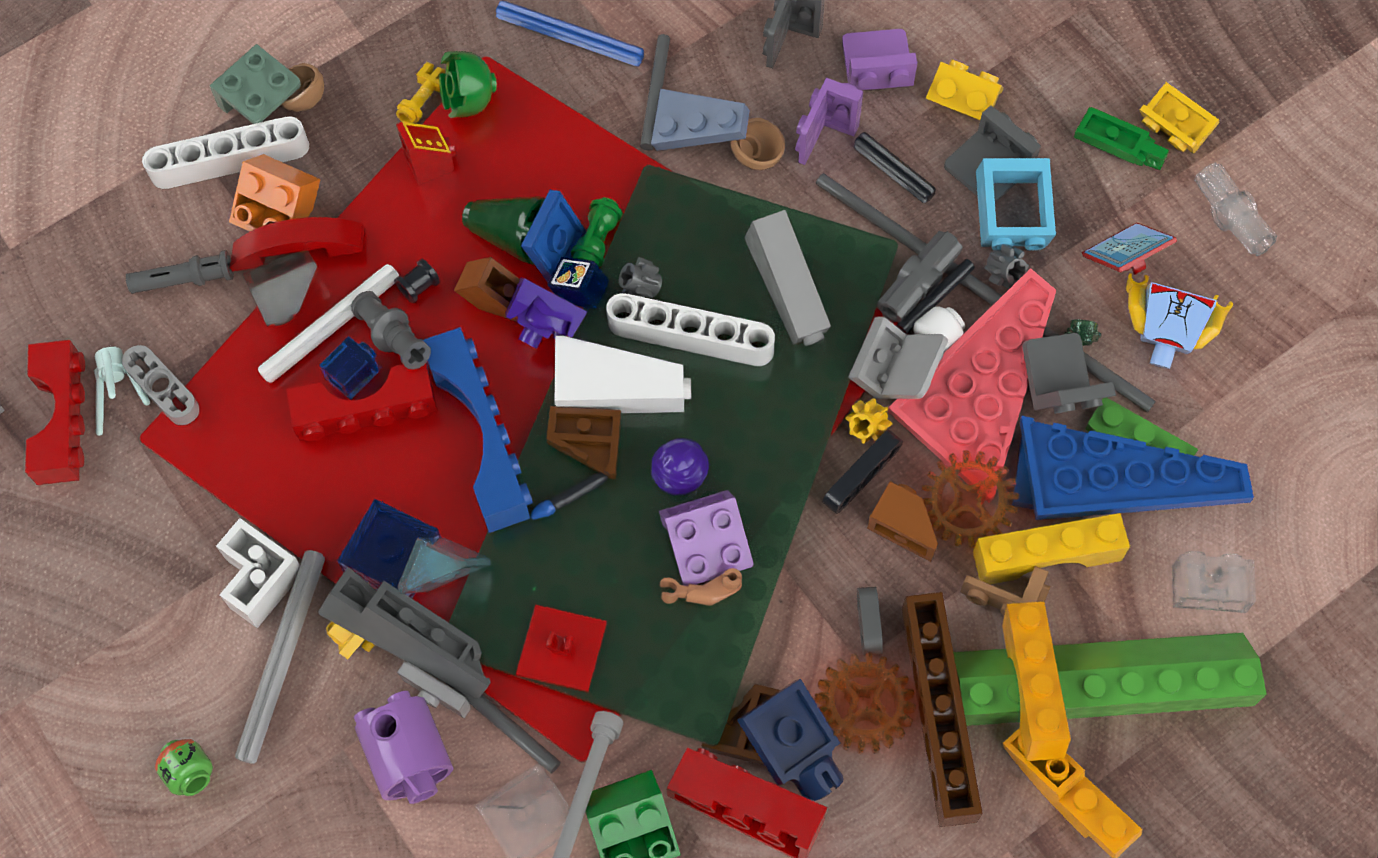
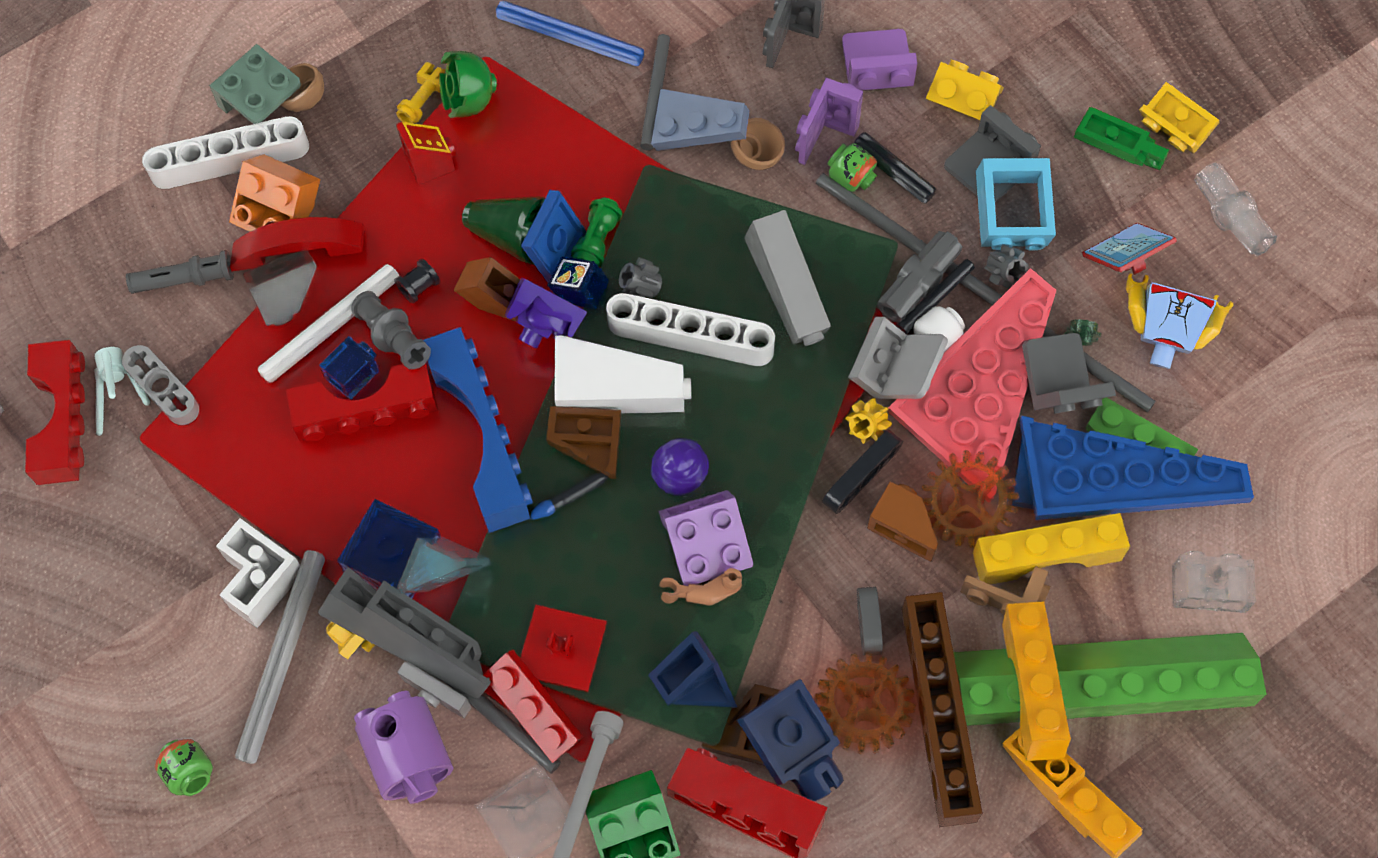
none -> plate [483,650,584,763]
none -> dark blue slope [648,631,737,707]
none -> bright green head [827,143,878,192]

